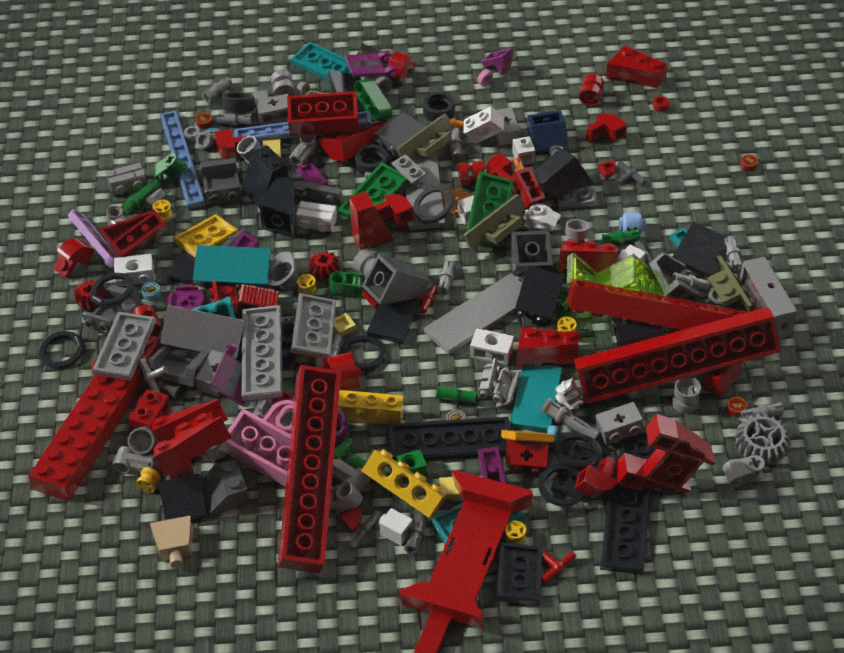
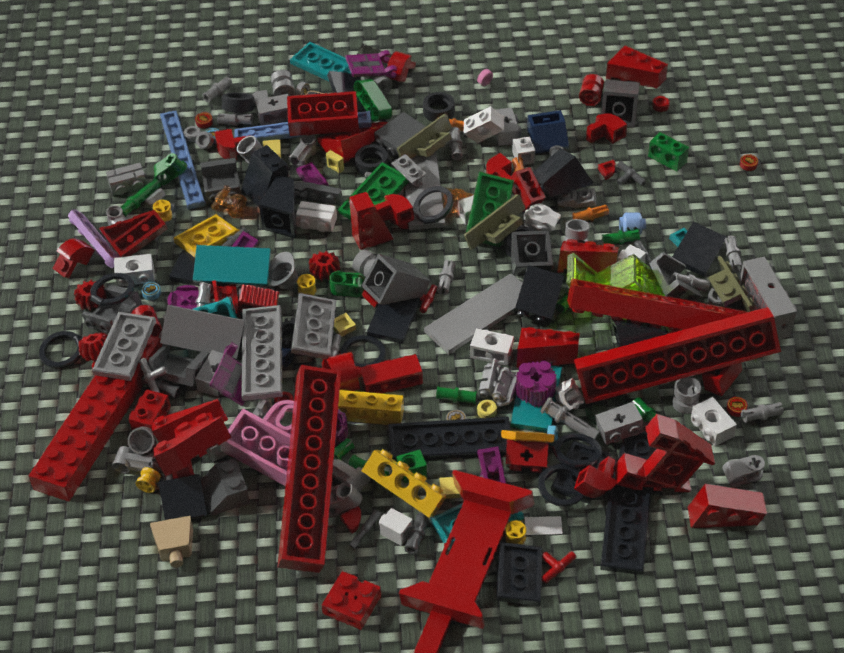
red wheel [458,161,485,186] -> none
magenta slope [481,48,514,75] -> none
yellow wheel [557,317,577,333] -> none
light grey gear [735,414,791,465] -> none
none -> red gear [78,332,108,361]
none -> light grey pin [195,283,211,307]
none -> clear orange piece [211,185,247,218]
none -> red piece [322,571,381,630]
none -> light yellow tile [326,150,344,173]
none -> red brick [360,354,423,394]
none -> light yellow tile [477,400,497,418]
none -> magenta brick [516,361,556,407]
none -> white sticker [524,516,562,535]
none -> orange axle [572,205,609,221]
none -> dark grey slope [601,80,640,127]
none -> green pin [633,397,656,424]
none -> green brick [648,132,689,172]
none -> red wedge [688,484,767,528]
none -> white brick [691,397,737,447]

